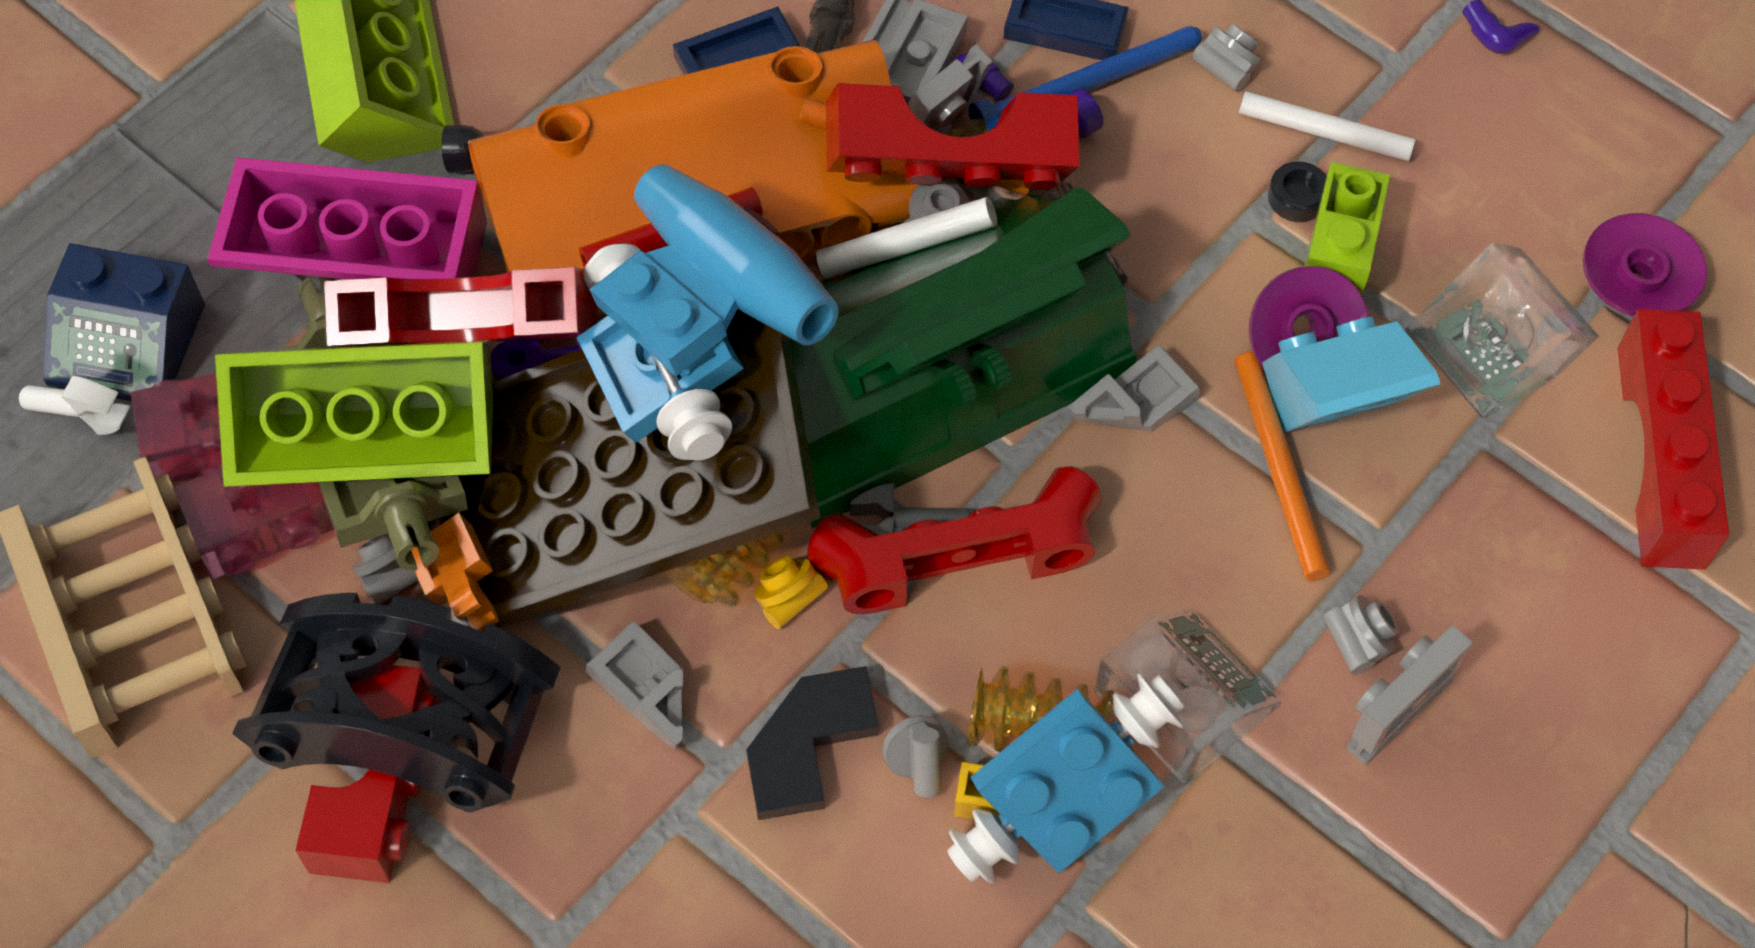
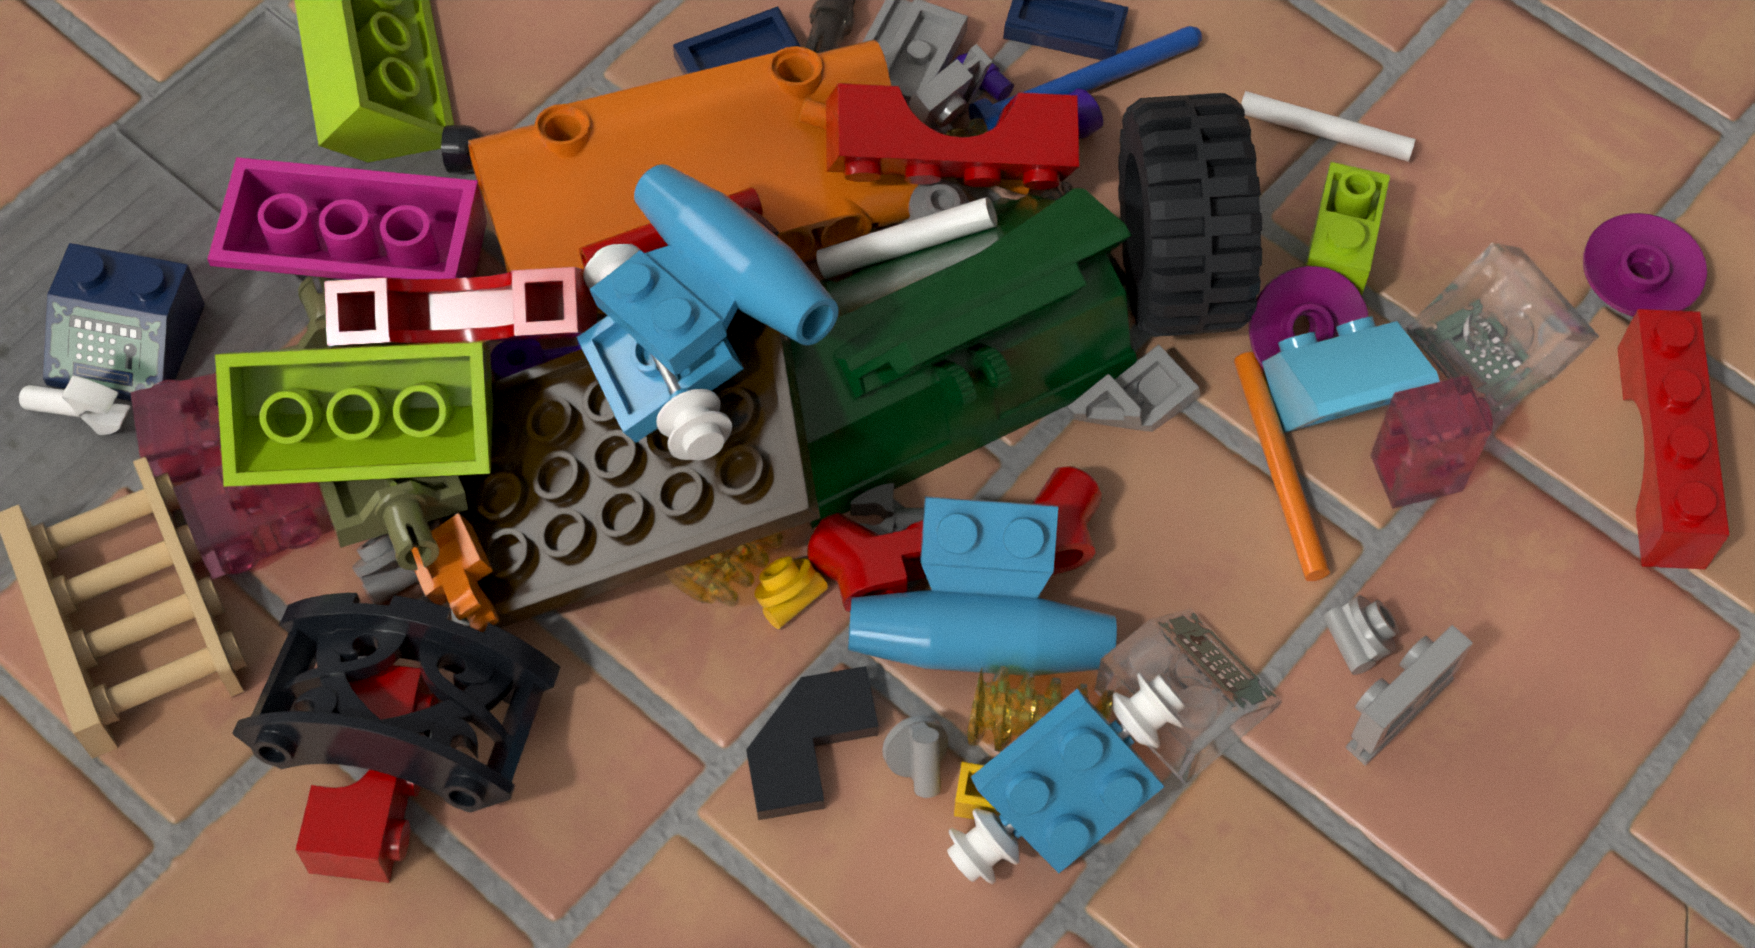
light grey slope [585,621,683,750] -> none
light grey plate [1192,23,1262,92] -> none
black tile [1268,161,1327,222] -> none
dark purple animal [1462,0,1540,54] -> none
none -> dark azure plate [848,496,1117,676]
none -> black tyre [1118,93,1262,337]
none -> clear pink brick [1370,375,1493,509]

